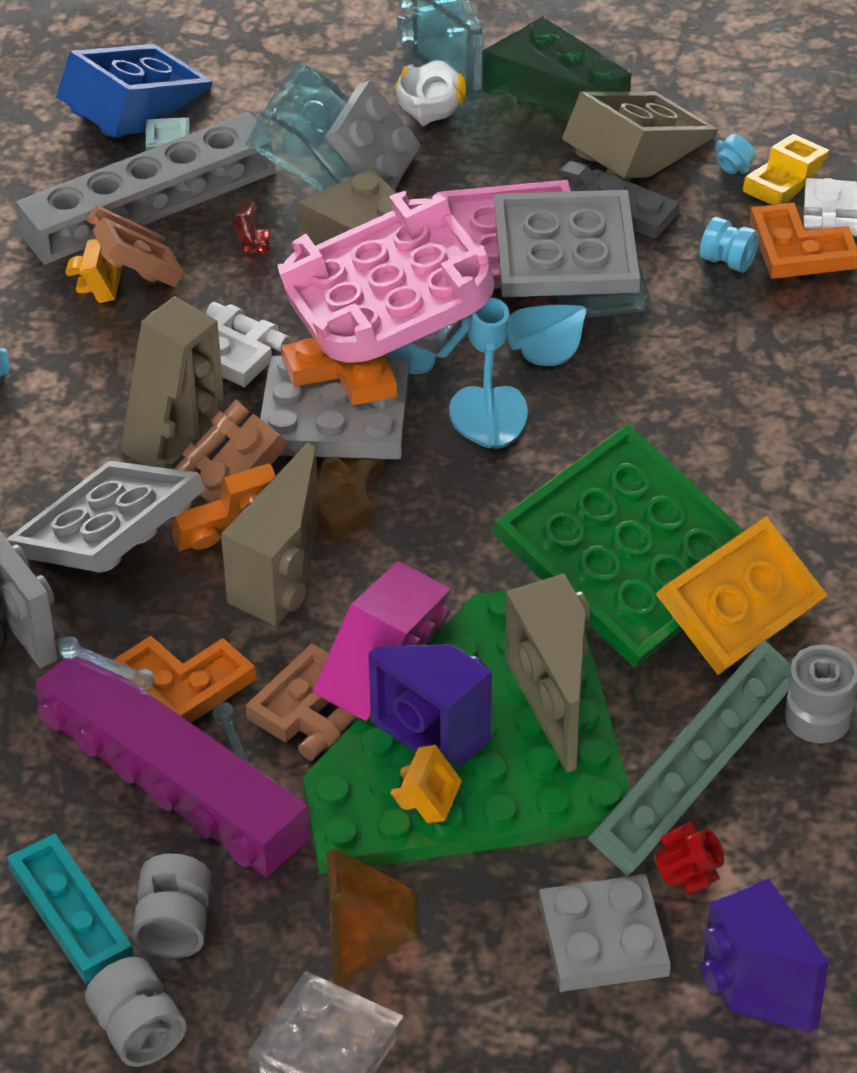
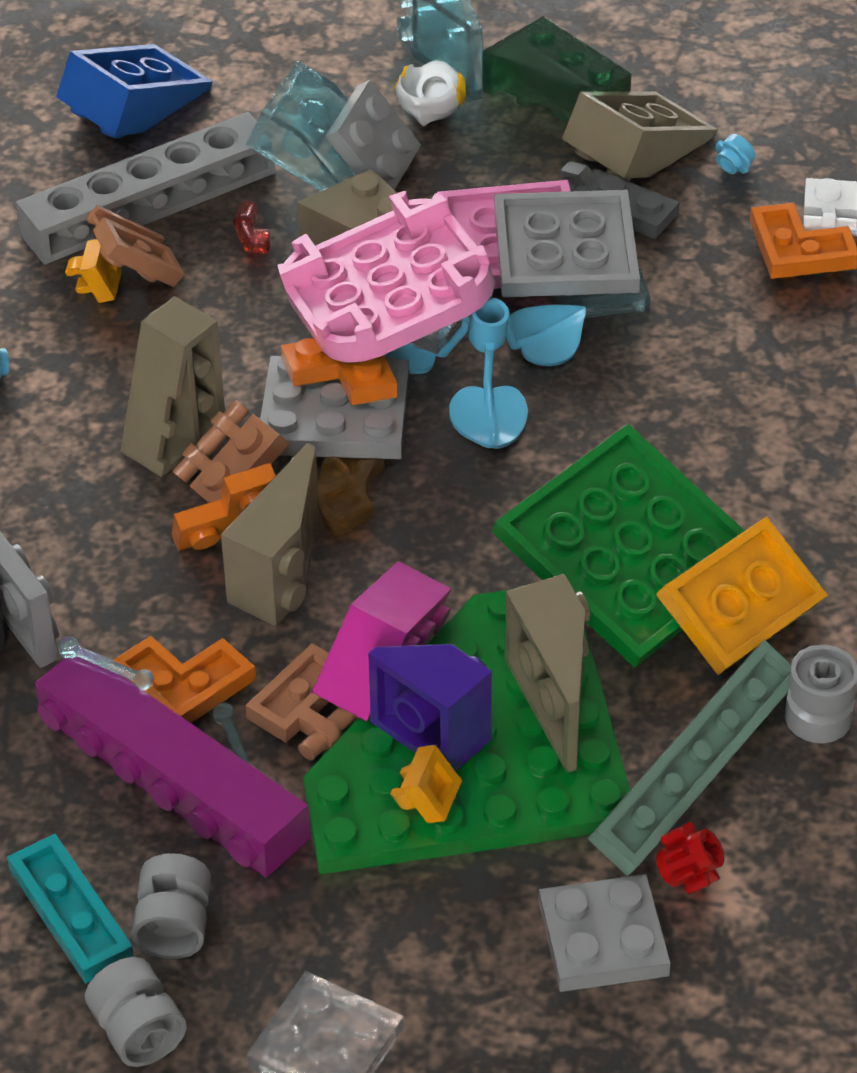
light grey plate [7,460,206,573] -> none
light aqua tile [146,118,190,151] -> none
white plate [206,302,291,388] -> none
clear orange slope [327,848,417,990] -> none
medium azure wheel [699,216,760,273] -> none
dark purple slope [700,878,829,1032] -> none
yellow slope [742,134,830,205] -> none

